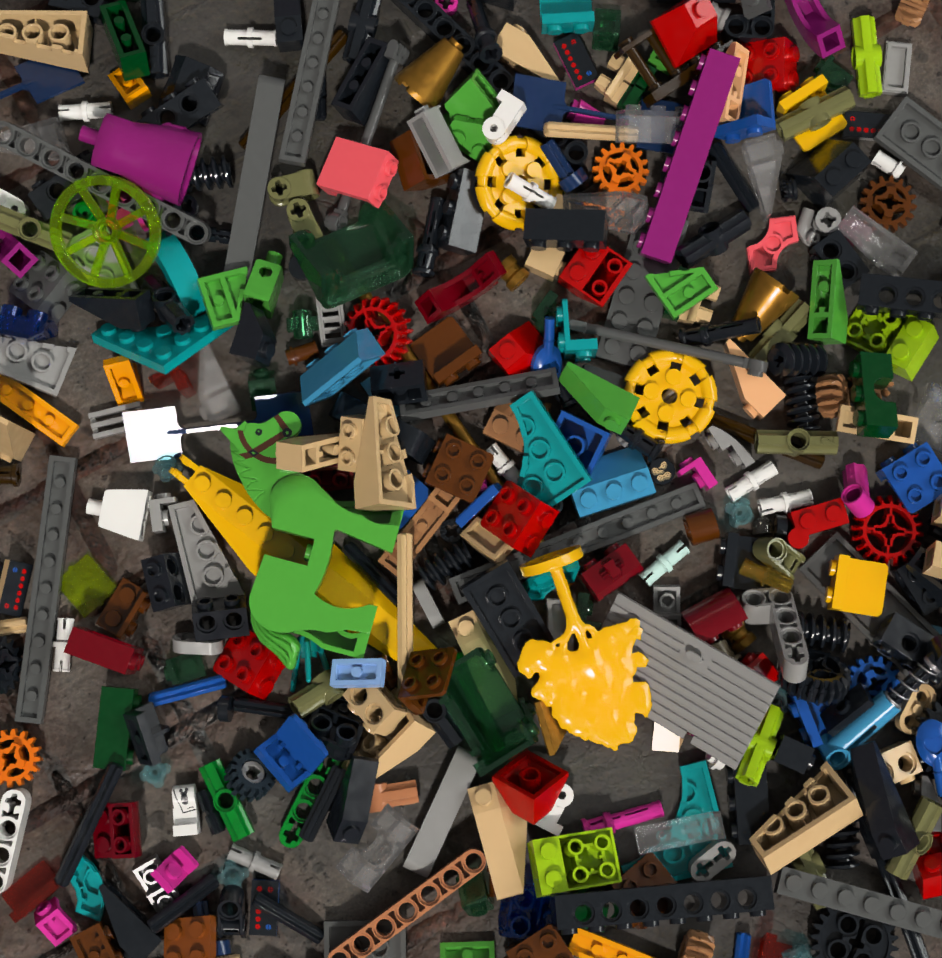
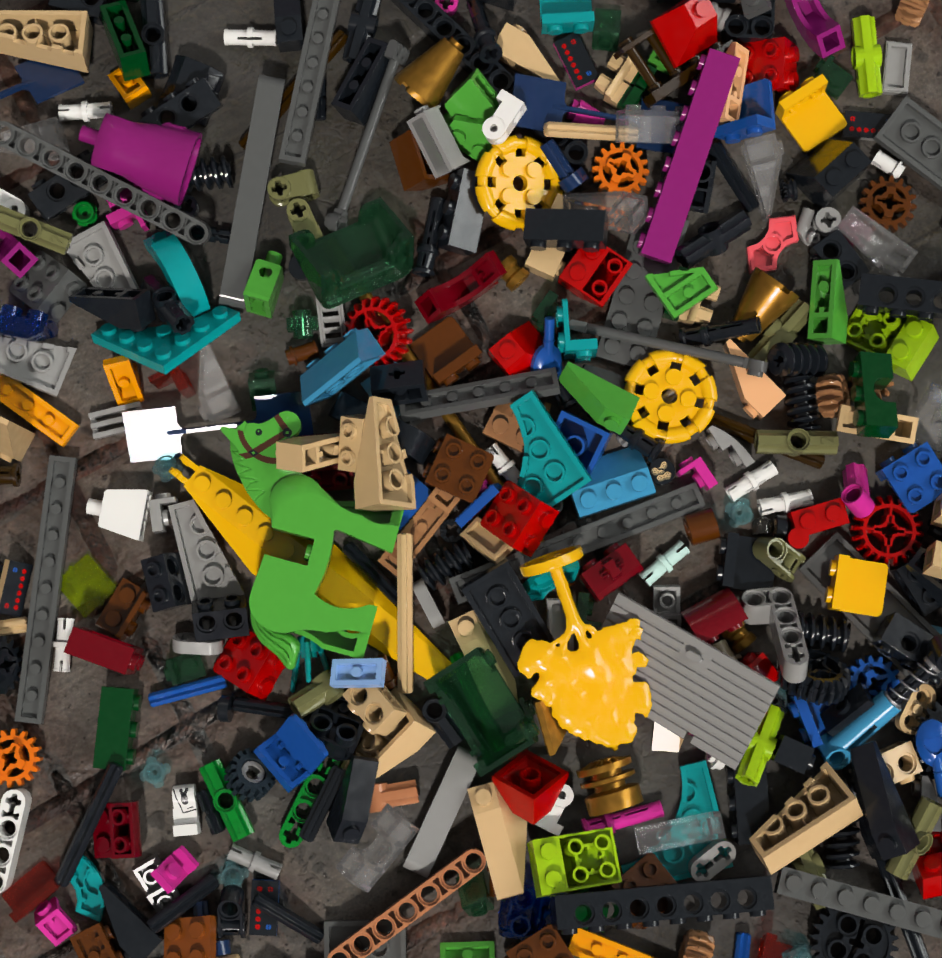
clear neon green wheel [49,174,161,288] -> none
black panel [123,702,170,766] -> none
bright green wing [197,266,248,331] -> none
black slope [229,302,277,368] -> none
coral panel [316,137,399,208] -> none
reddish brown bracket [397,647,457,715] -> none
white pin [503,172,557,209] -> none
clear yellow axle [739,558,794,593] -> none
olive piece [775,85,856,142] -> none
none -> pearl gold wheel [576,755,644,817]

